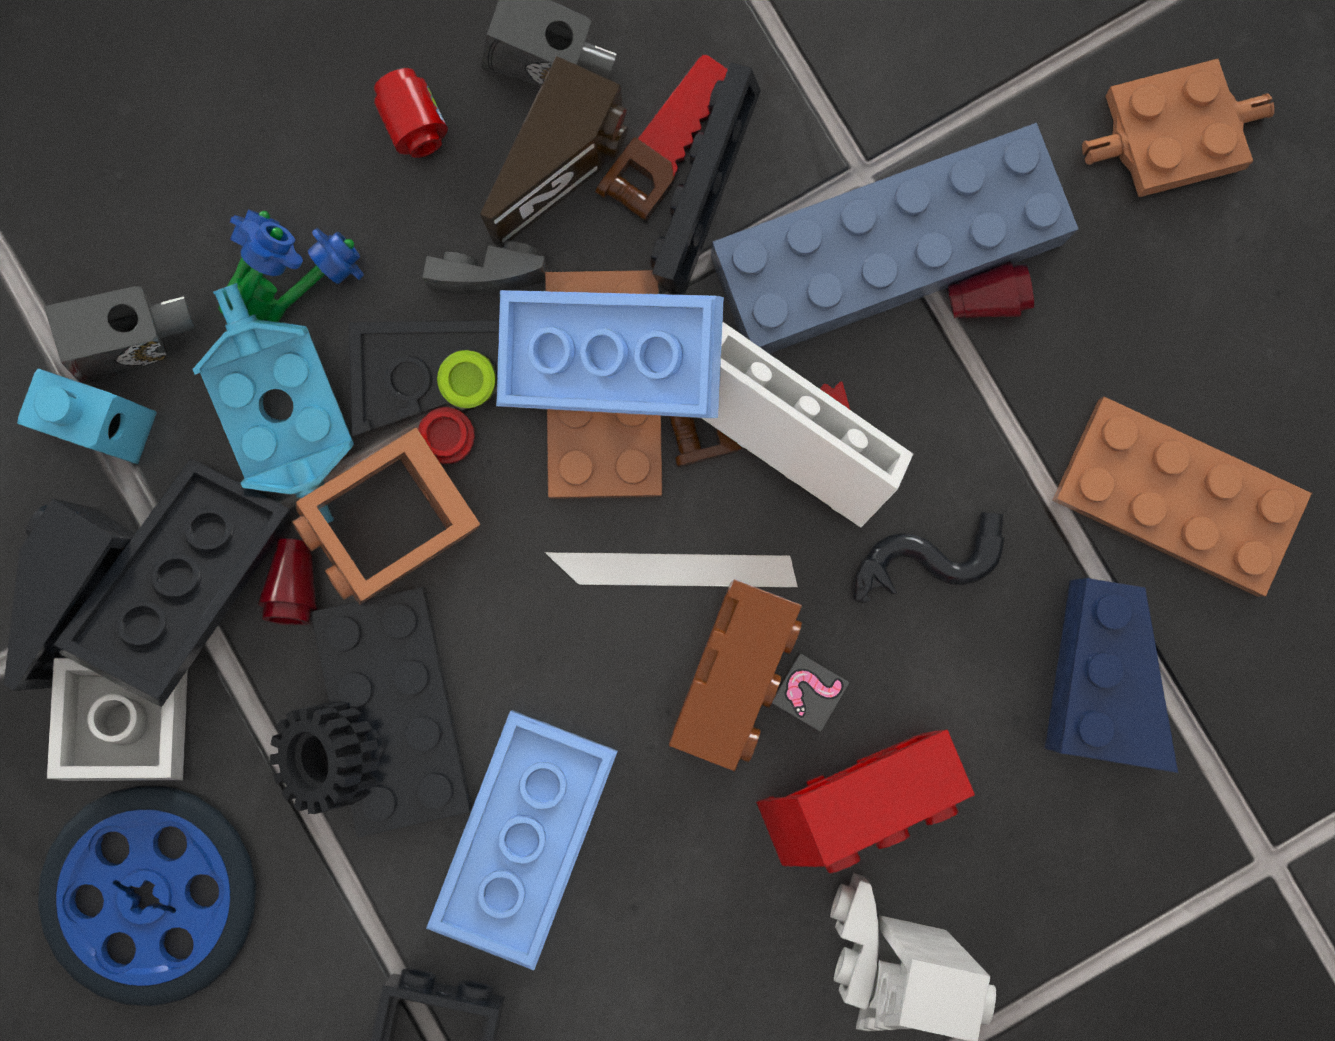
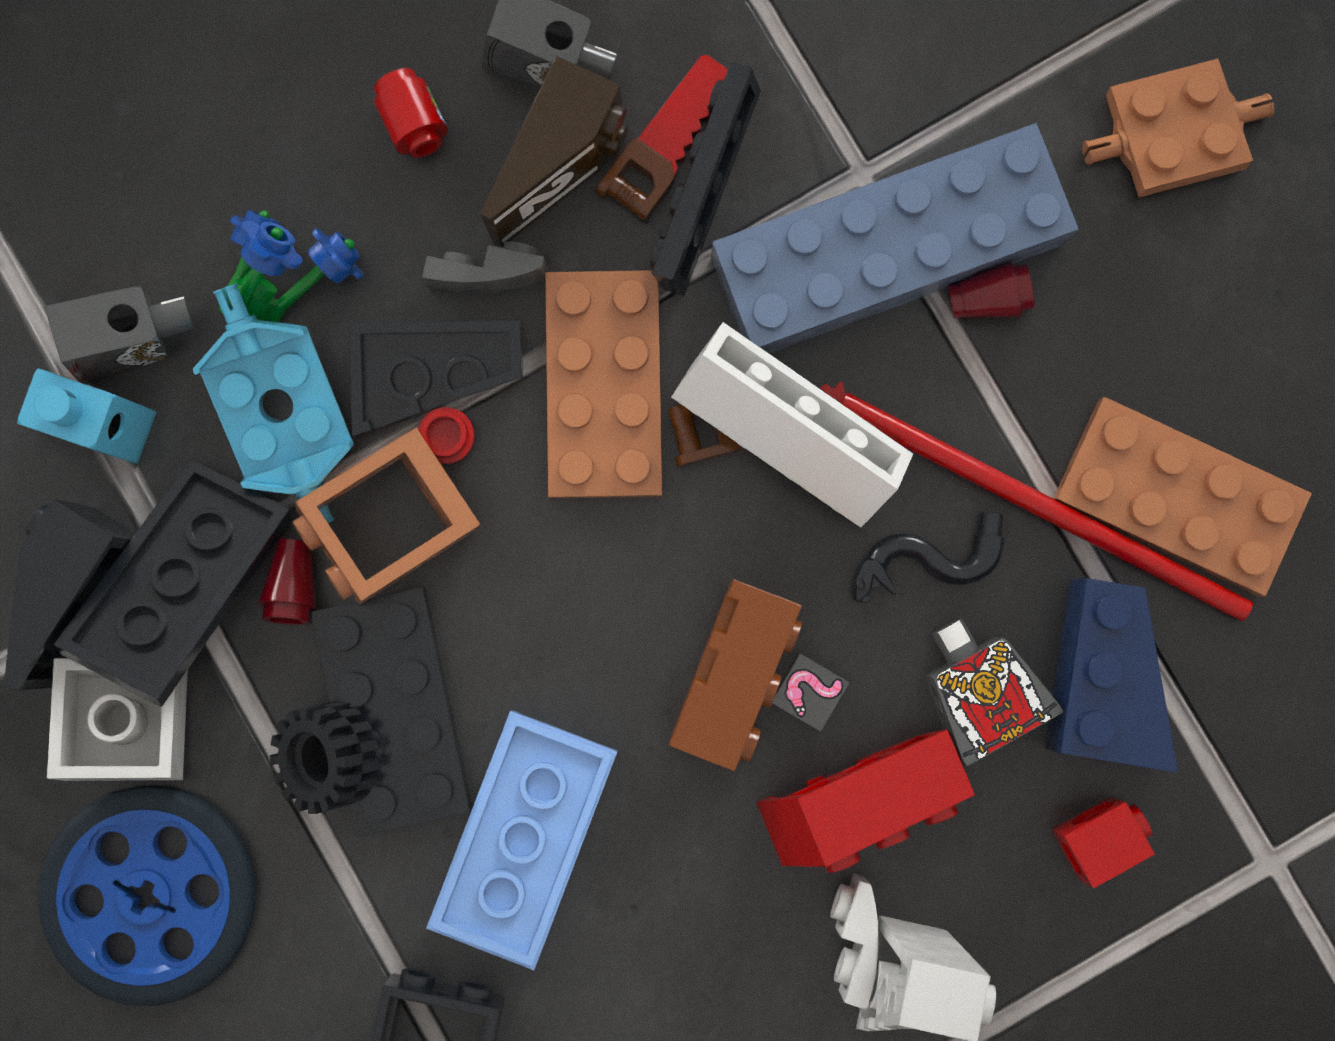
lime tile [437,350,497,408] -> none
light blue tile [496,290,724,418] -> none
white sticker [545,552,798,587] -> none
none -> red piece [841,392,1253,621]
none -> torso [925,618,1063,766]
none -> red brick [1051,796,1155,889]

